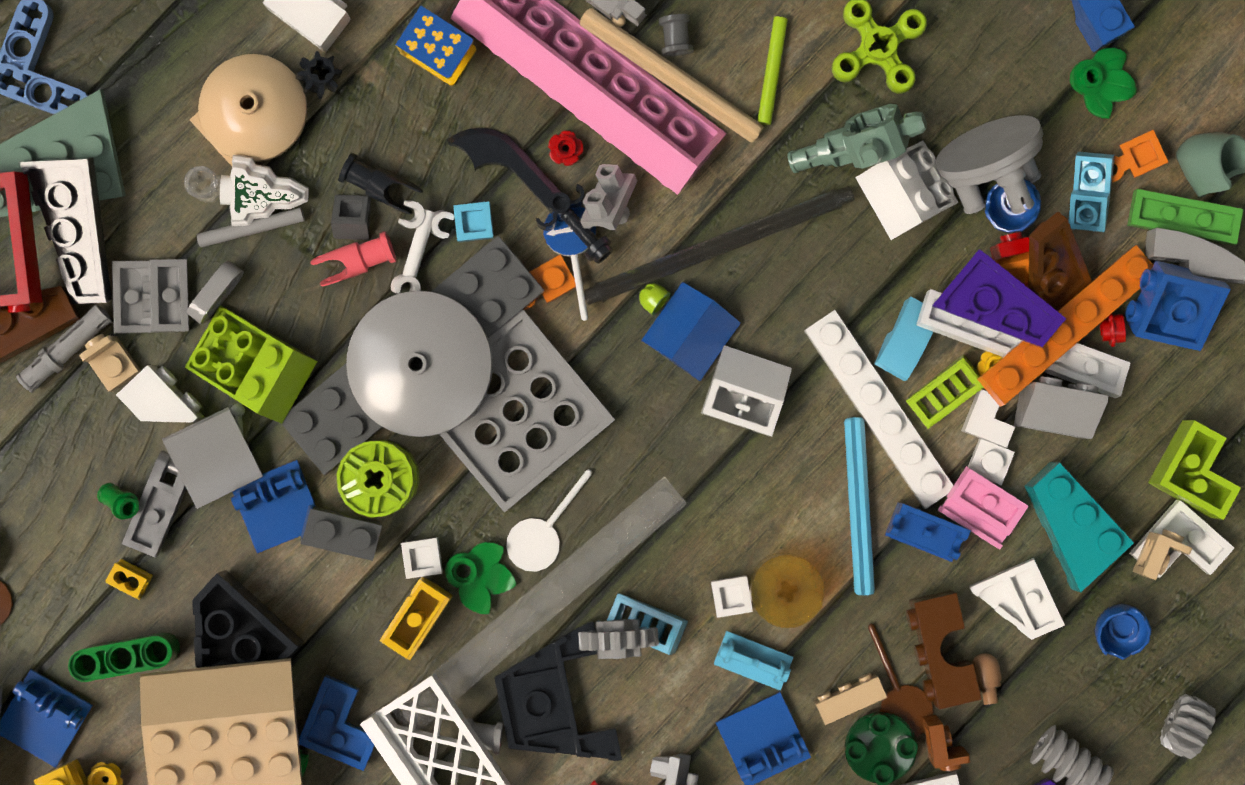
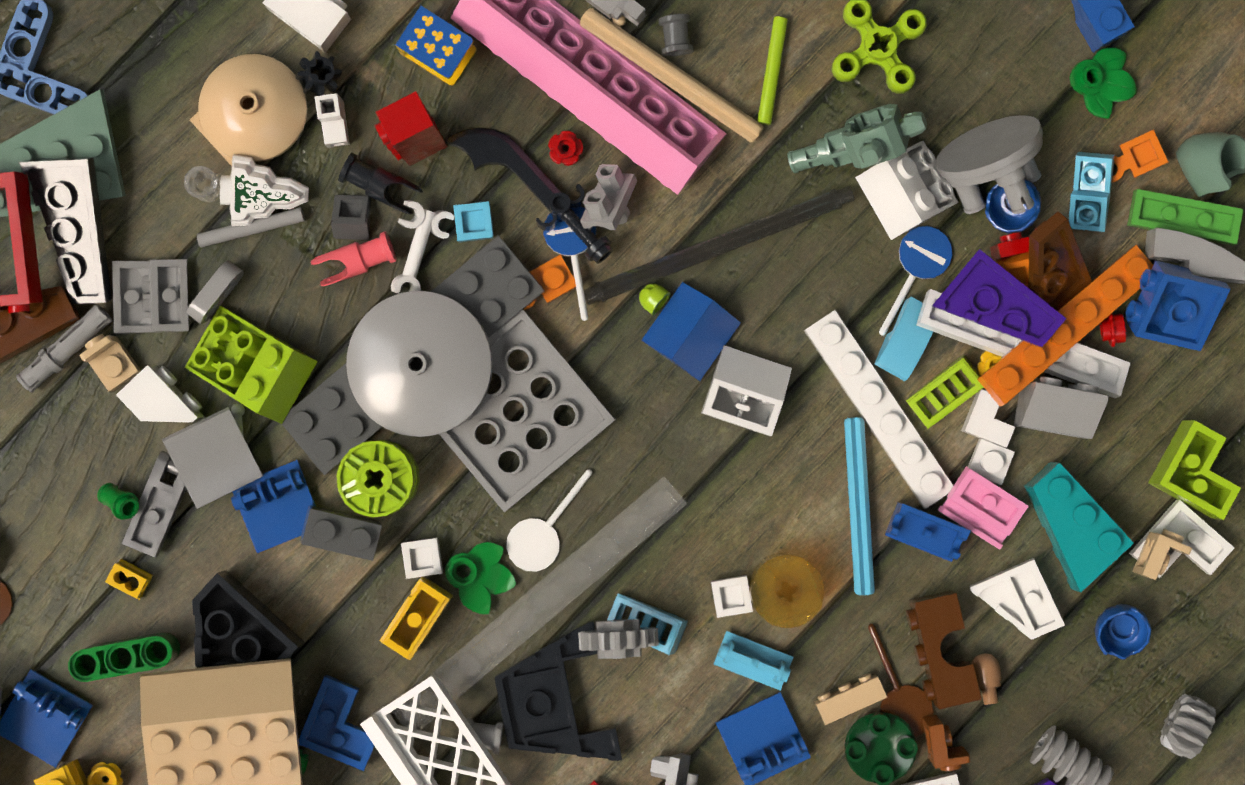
none -> white piece [315,93,350,148]
none -> red brick [374,91,447,166]
none -> blue piece [879,226,952,336]

